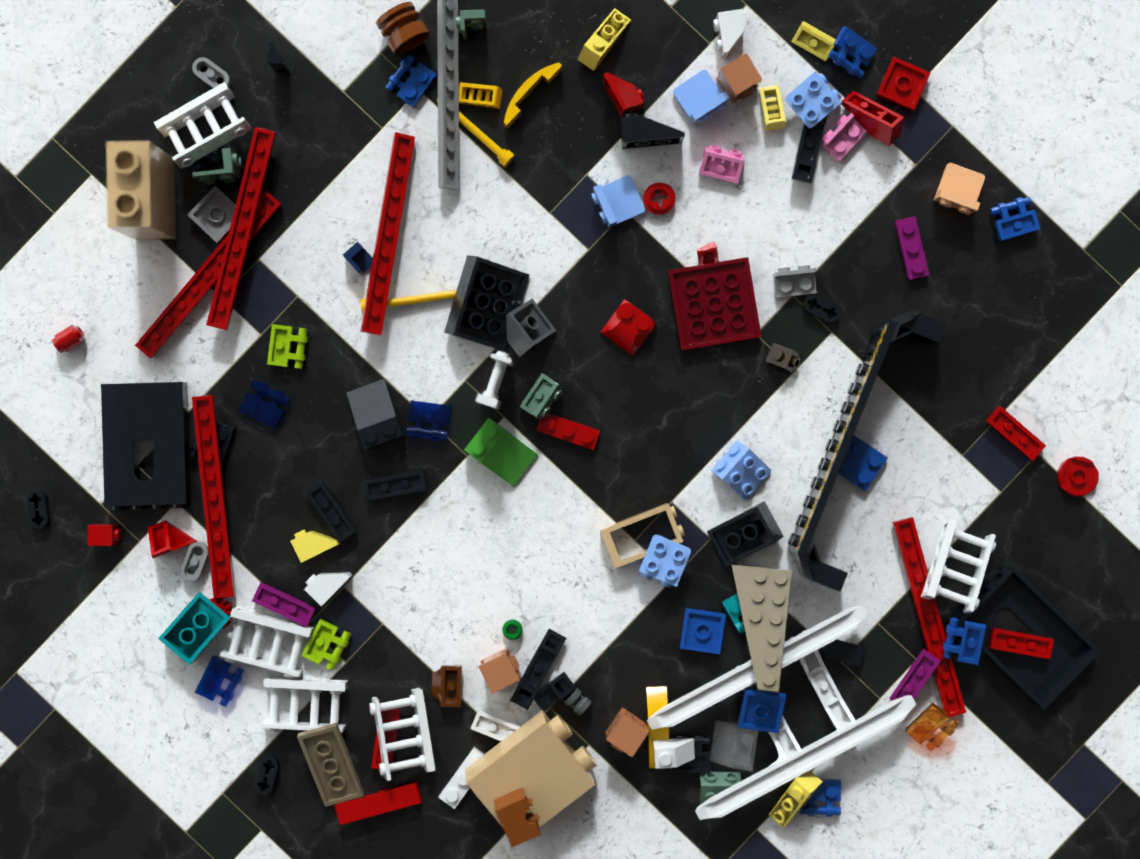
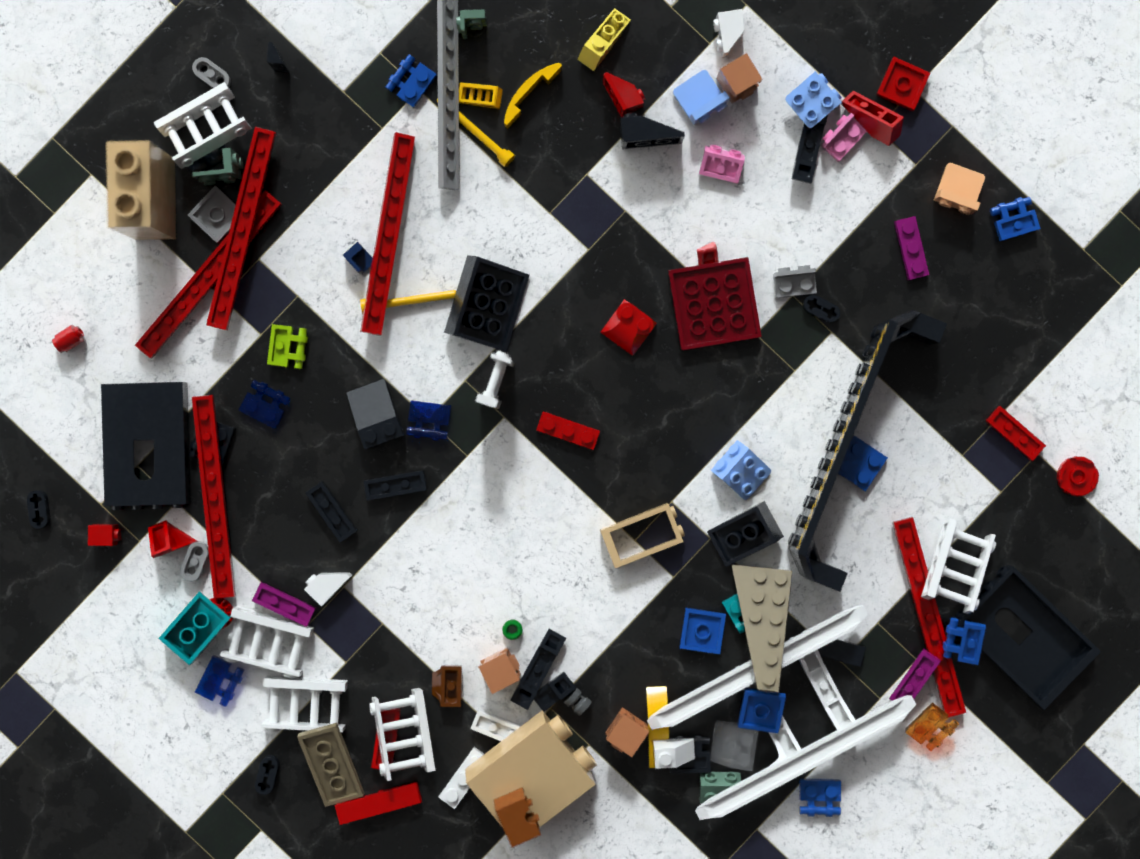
light yellow slope [291,529,340,563] -> none
lime plate [301,619,351,670] -> none
dark orange wheel [376,1,430,55] -> none
bright green slope [464,418,538,487] -> none
dark grey slope [506,299,556,357] -> none
sand green bracket [519,373,563,421] -> none
light blue bracket [591,175,645,228] -> none
light blue bracket [638,535,691,588] -> none
red gear [643,182,676,215] -> none
light yellow slope [759,85,786,131] -> none
dark brown bracket [766,343,801,373] -> none
light yellow slope [768,770,823,828] -> none
light yellow slope [791,21,836,61] -> none
blue plate [828,26,877,79] -> none
red plate [988,628,1054,659] -> none

